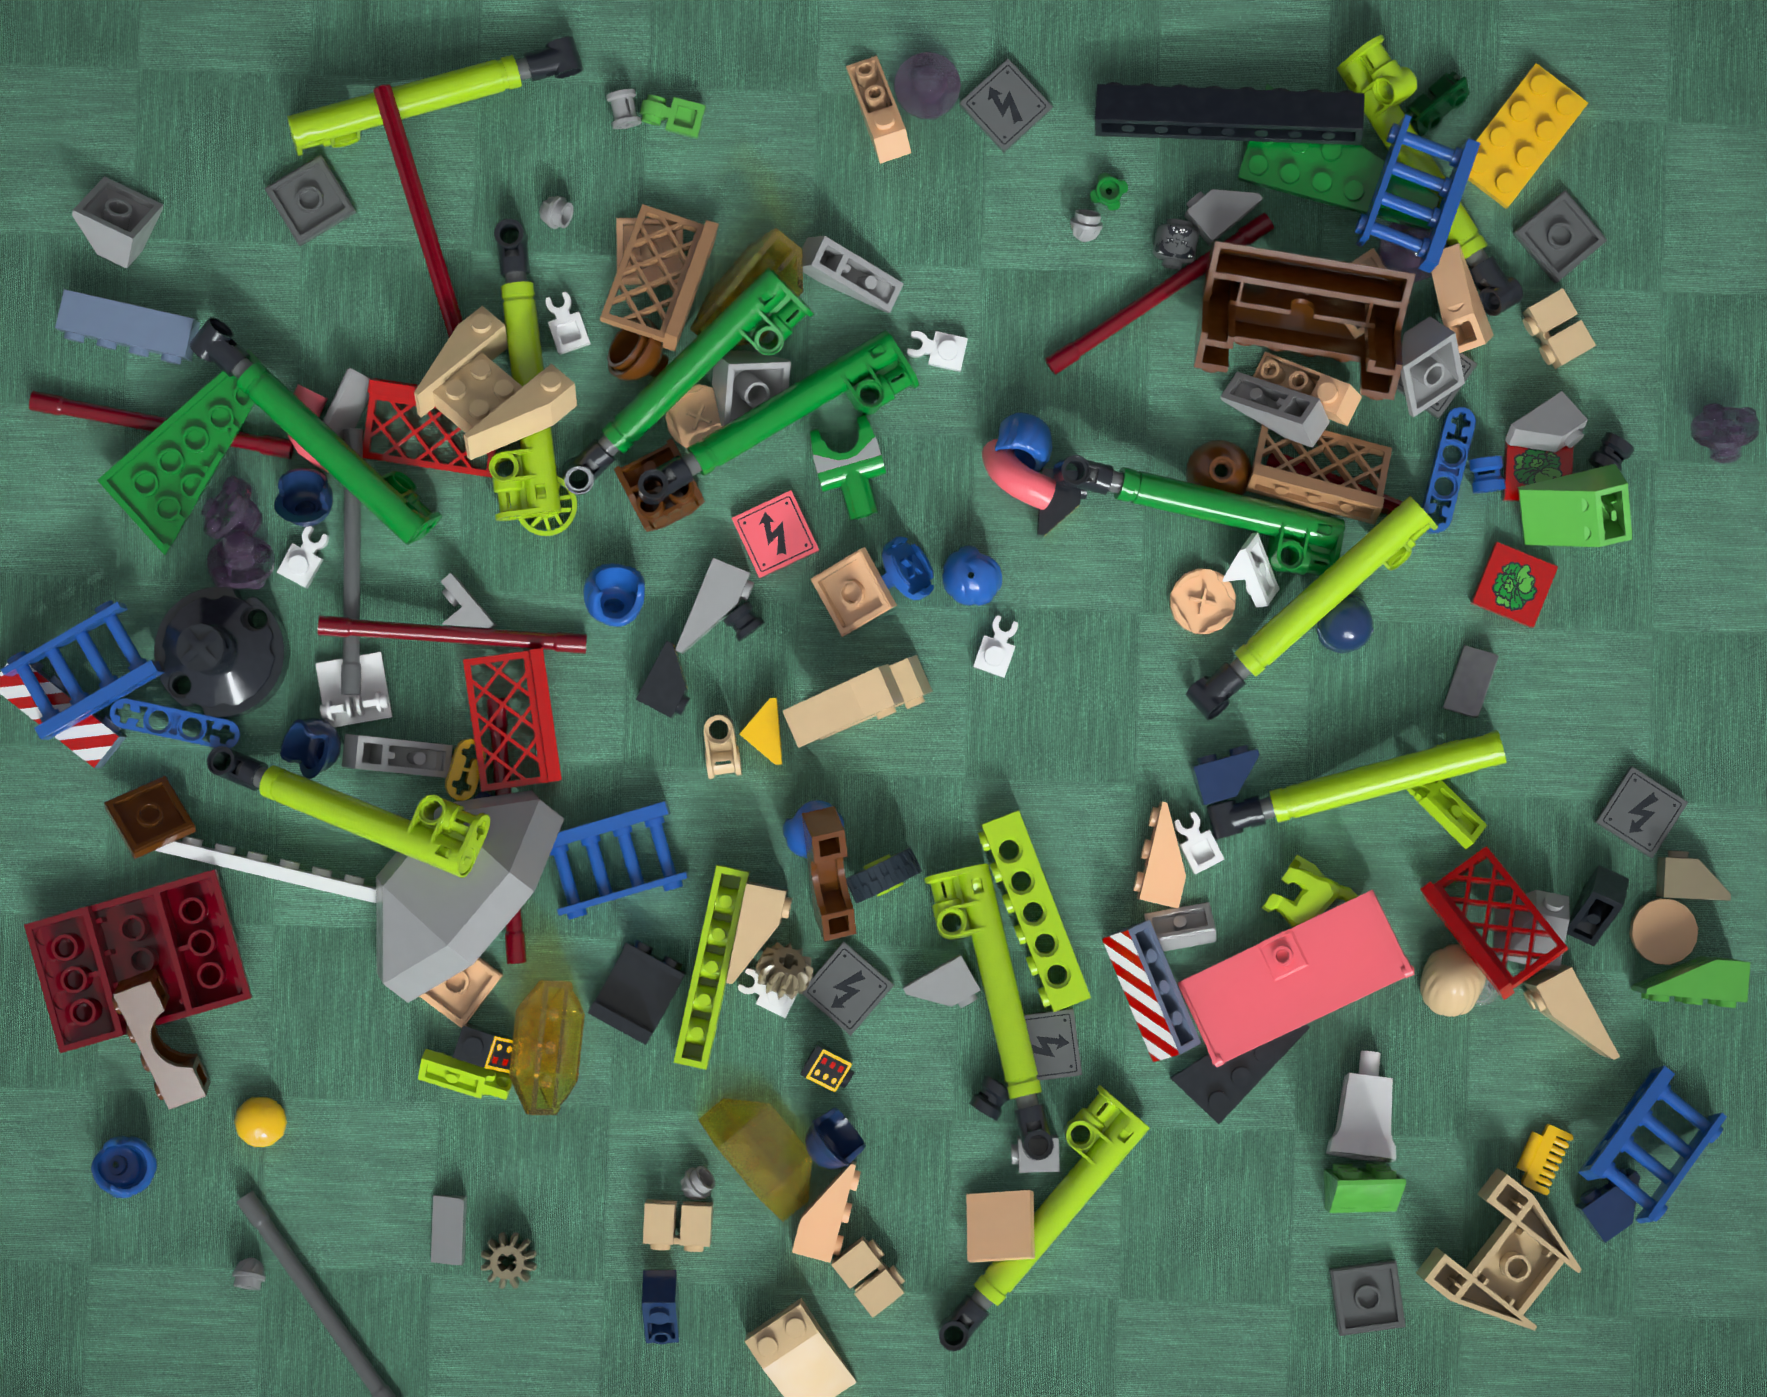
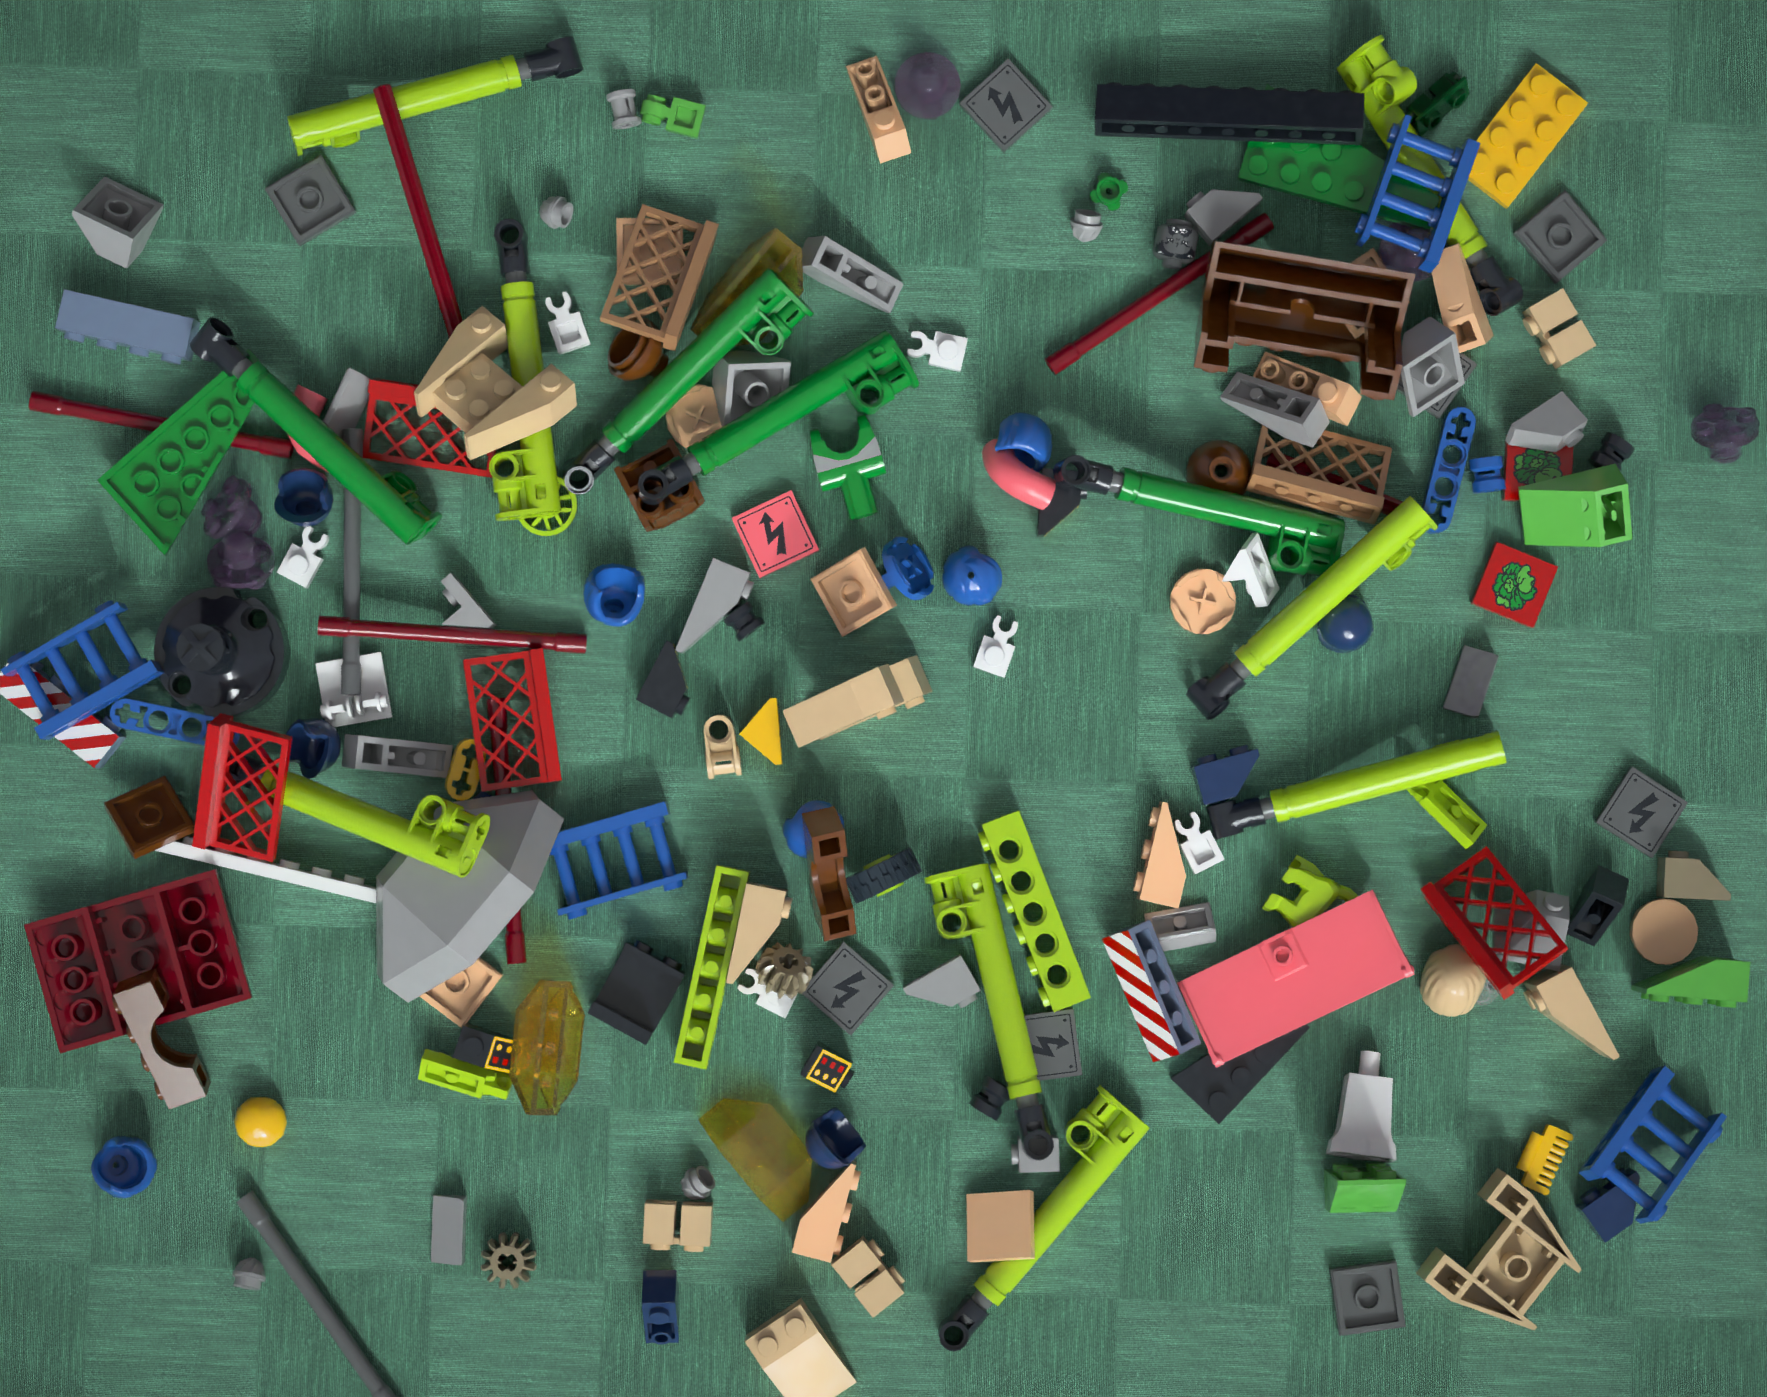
none -> red fence [192,713,292,862]

